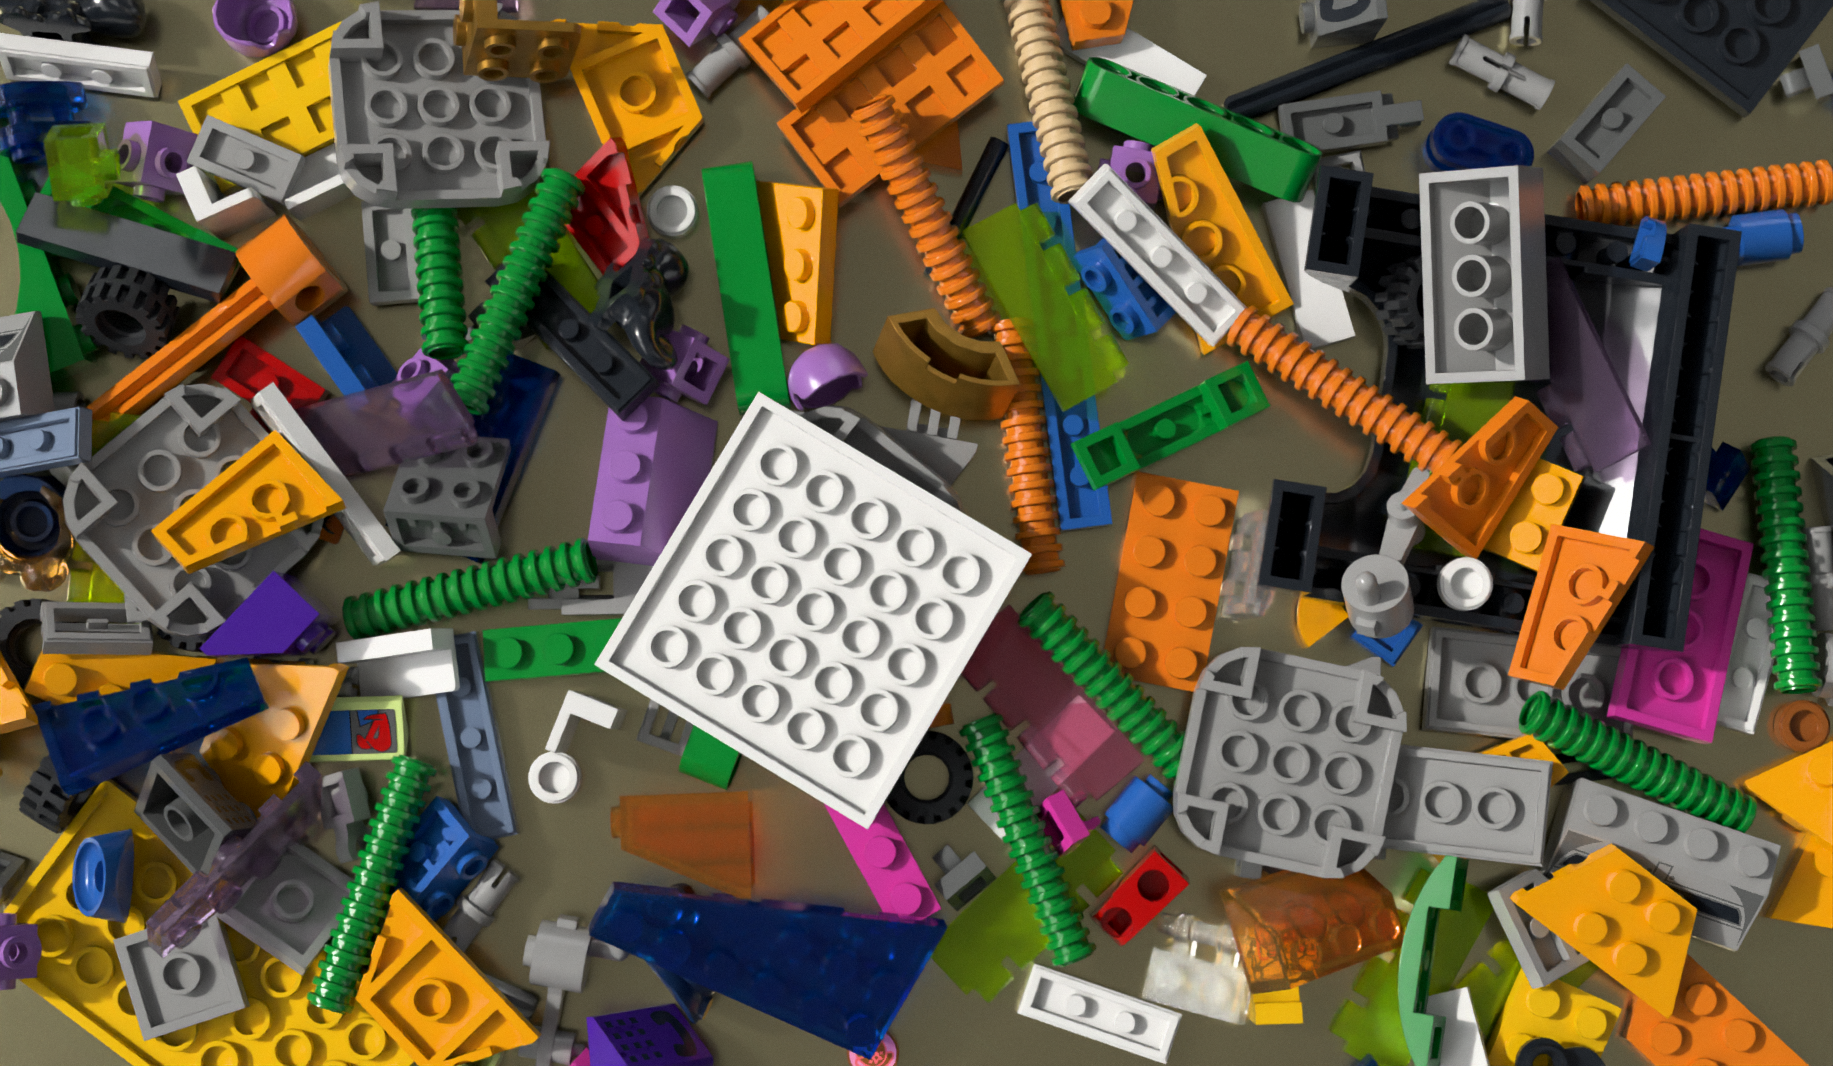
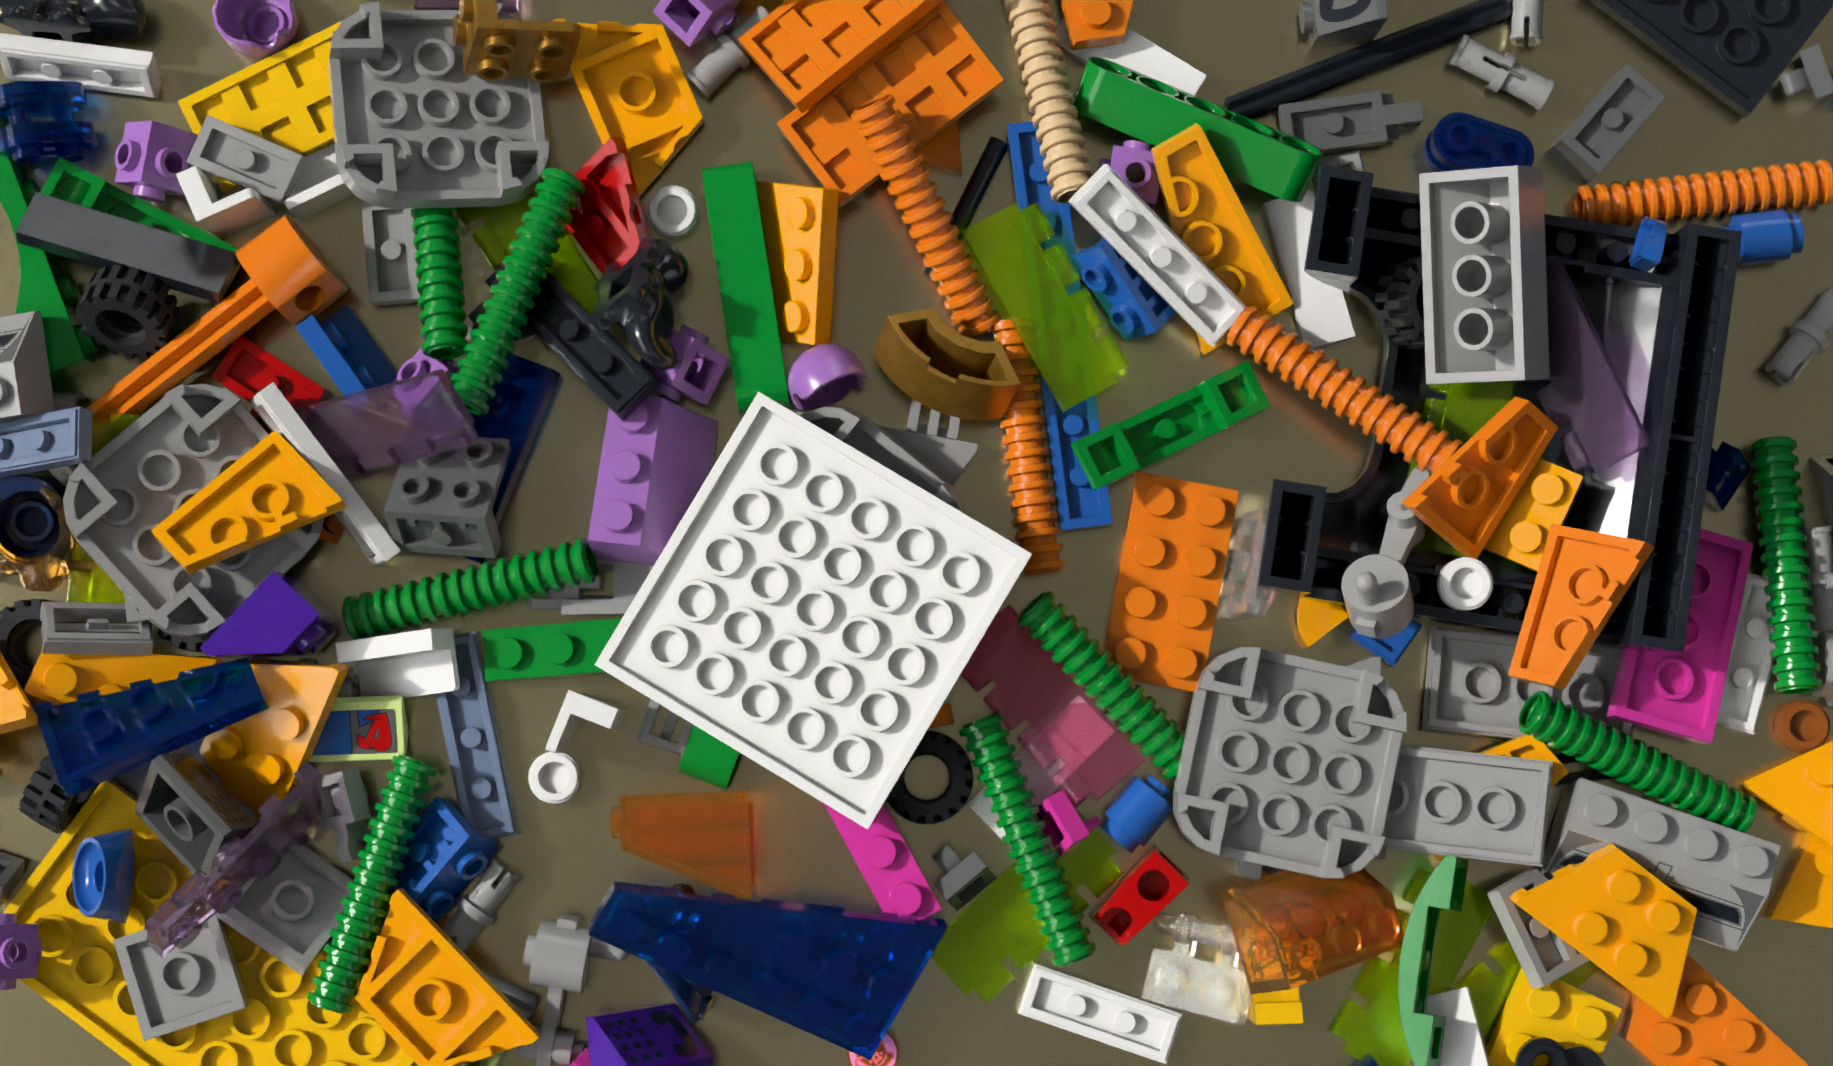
clear neon green brick [43,122,121,207] -> none

